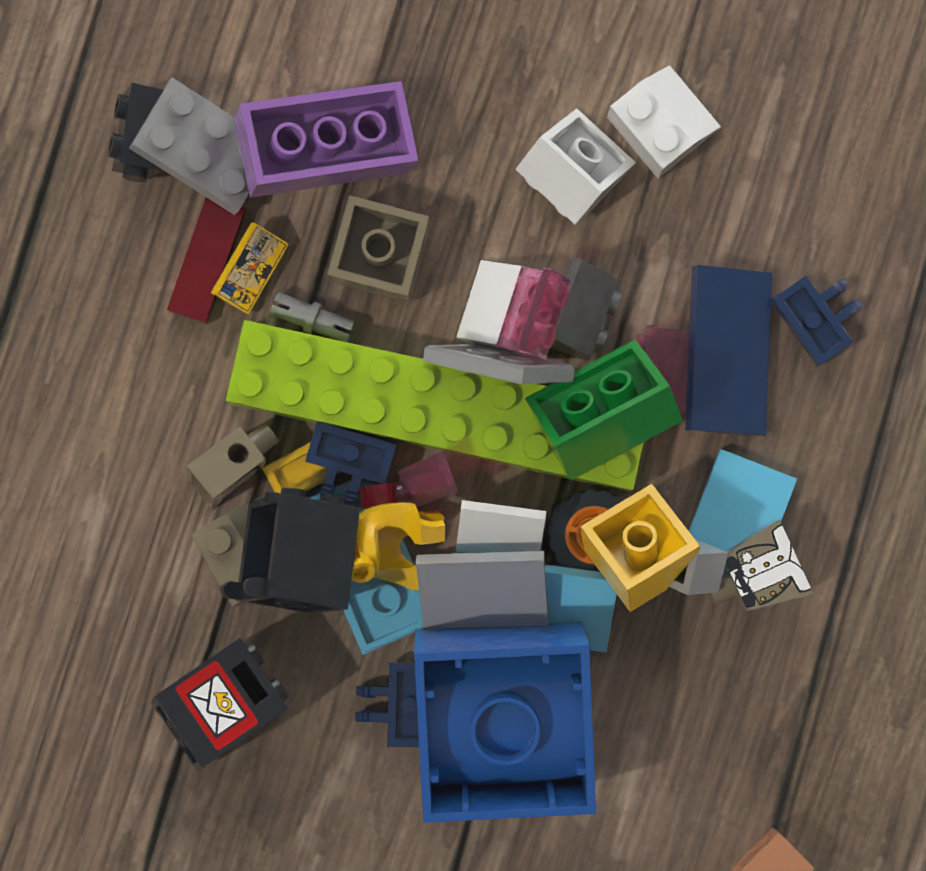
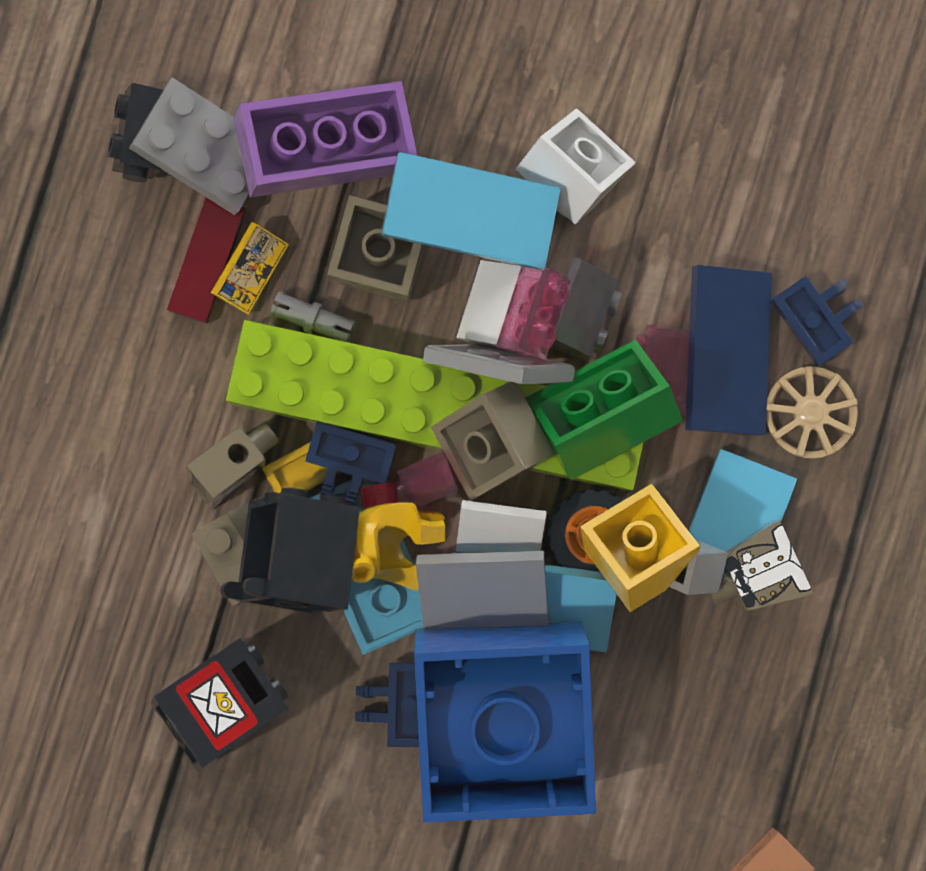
white slope [607,65,721,179] -> none
none -> medium azure tile [381,152,561,270]
none -> dark tan slope [431,382,555,501]
none -> tan wheel [766,366,858,458]

